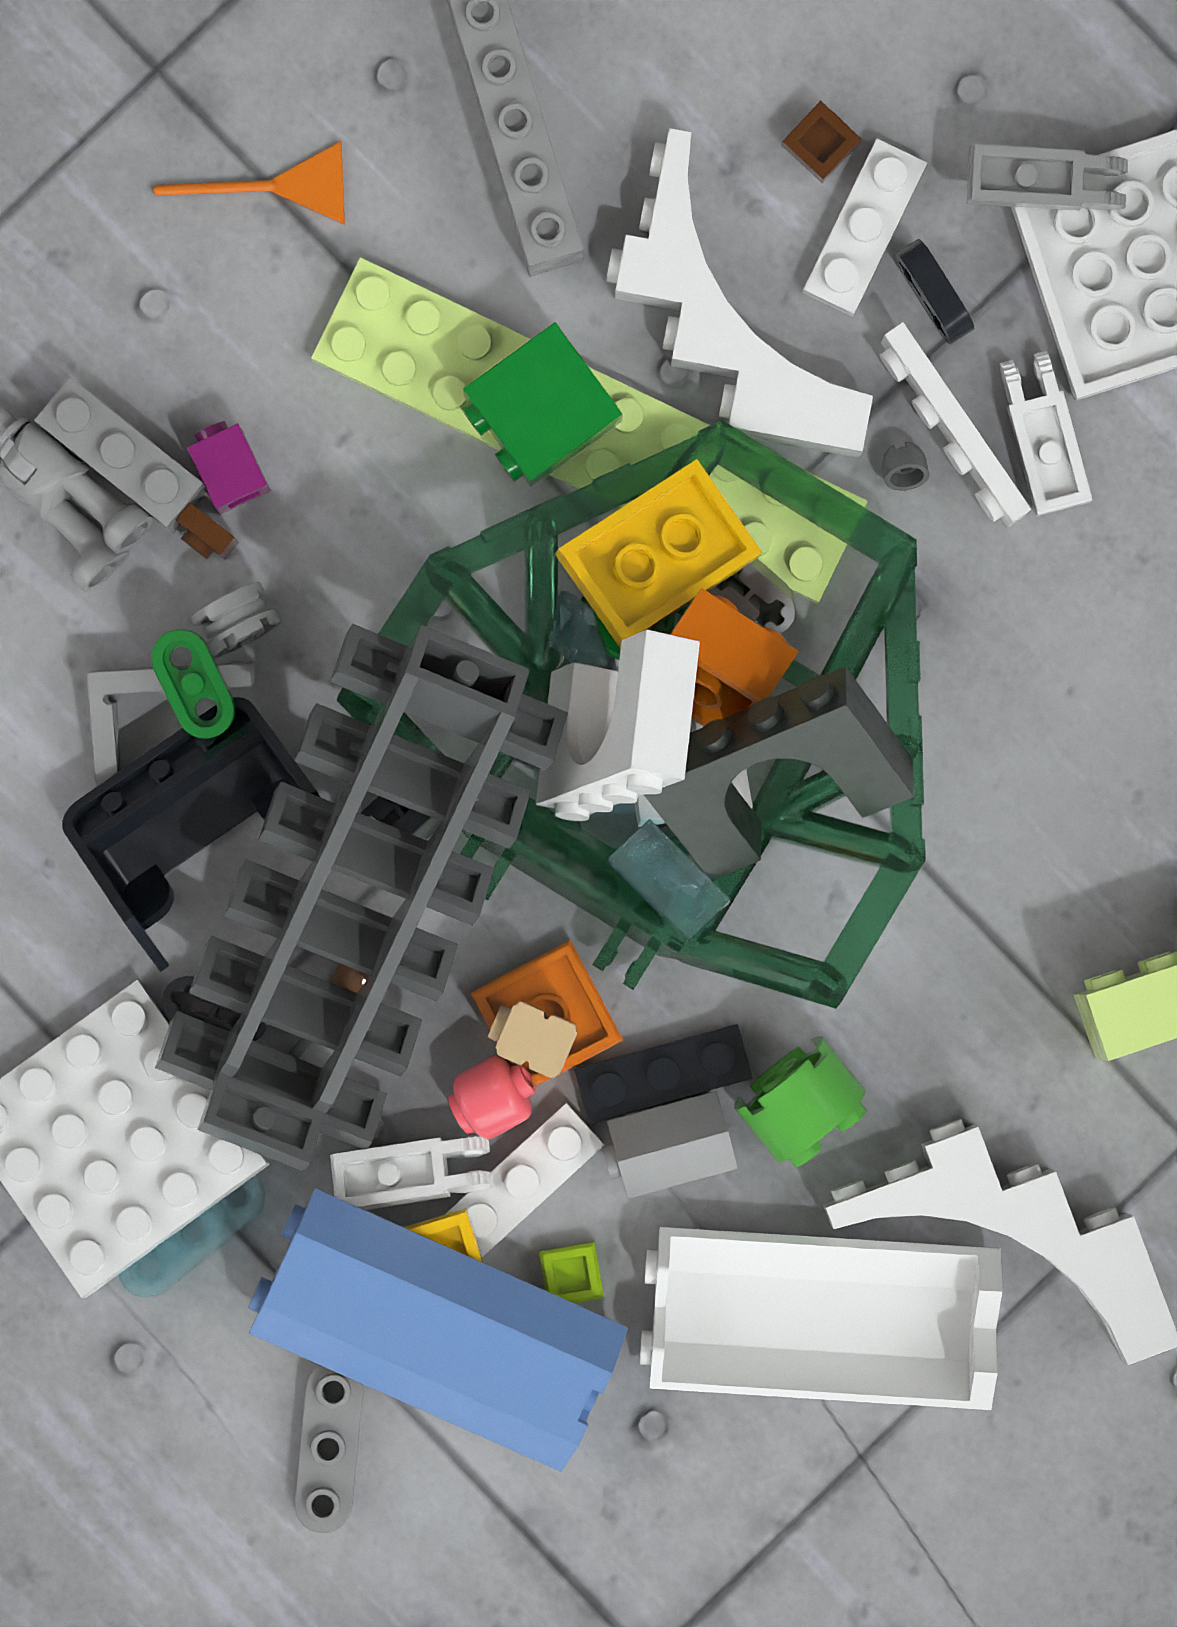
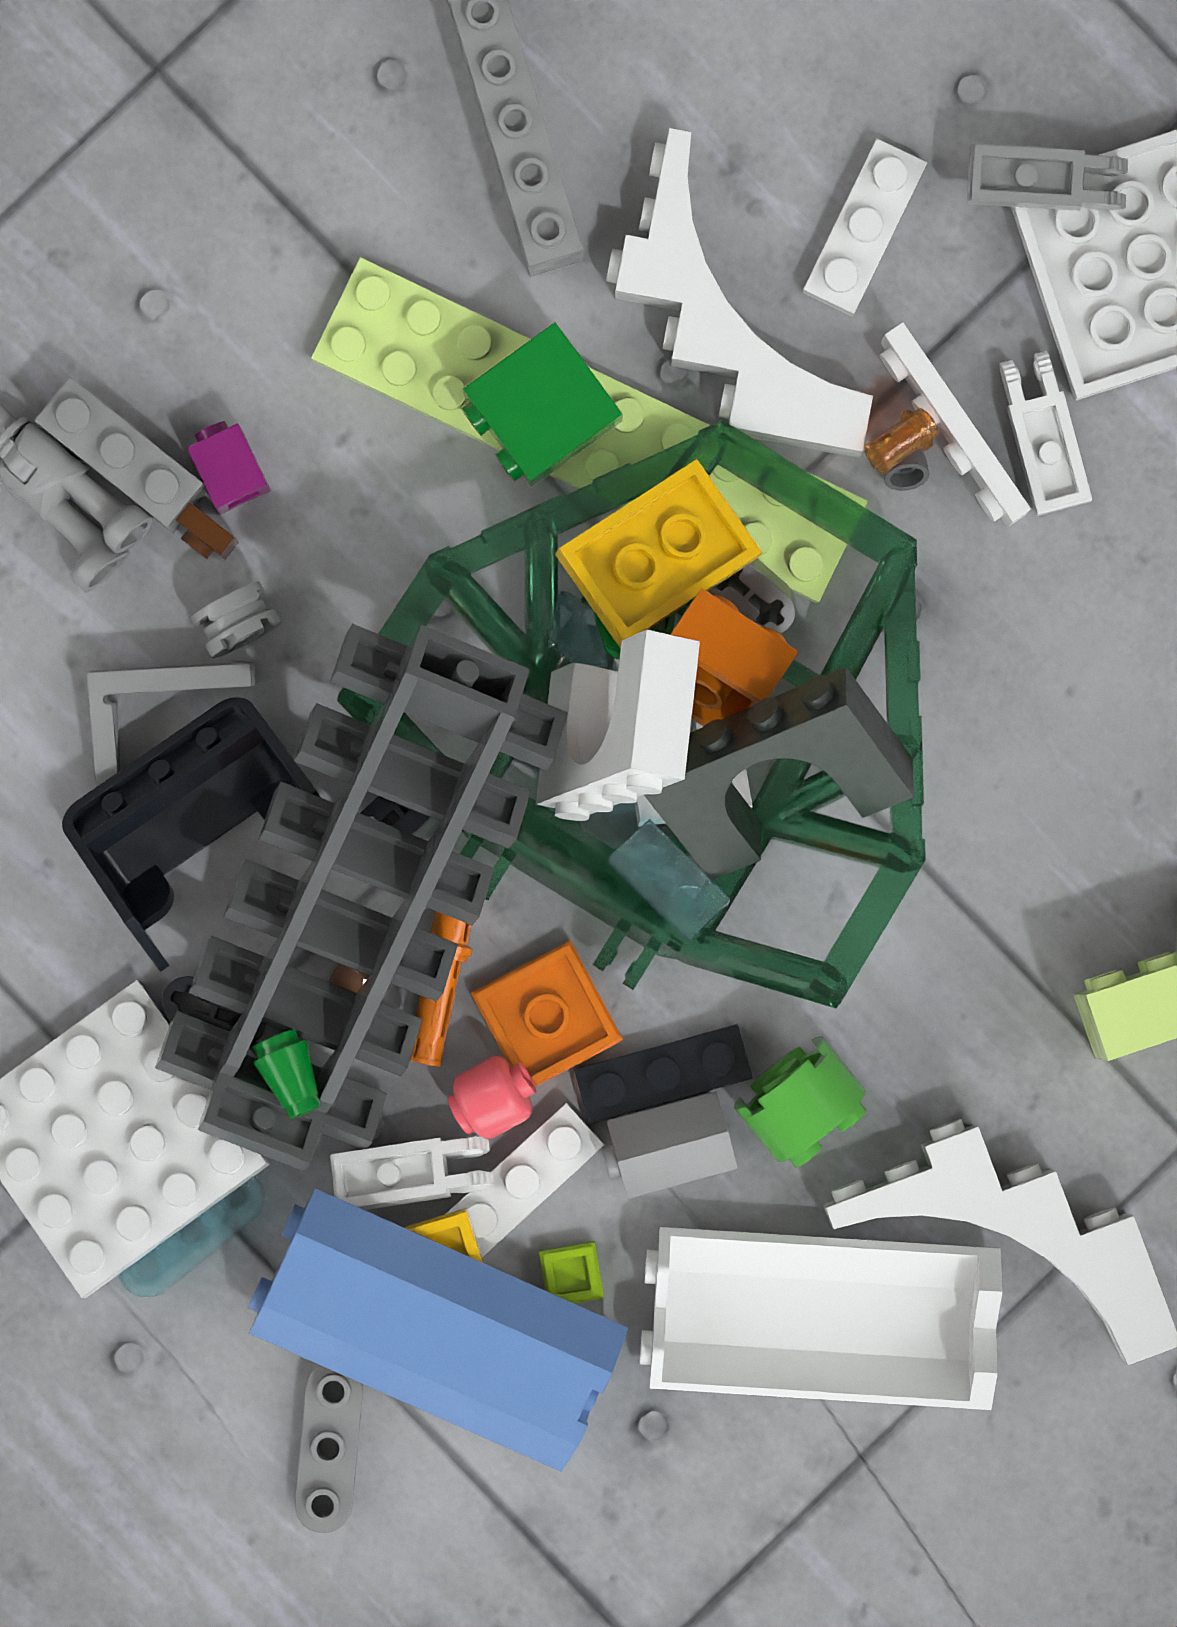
green plate [151,629,235,739] -> none
orange piece [153,141,345,225] -> none
tan brick [487,1001,578,1079] -> none
reddish brown plate [781,100,862,183] -> none
black beam [894,239,975,344] -> none
none -> green cone [253,1029,322,1120]
none -> orange pin [410,911,473,1067]
none -> clear orange pin [864,408,939,474]

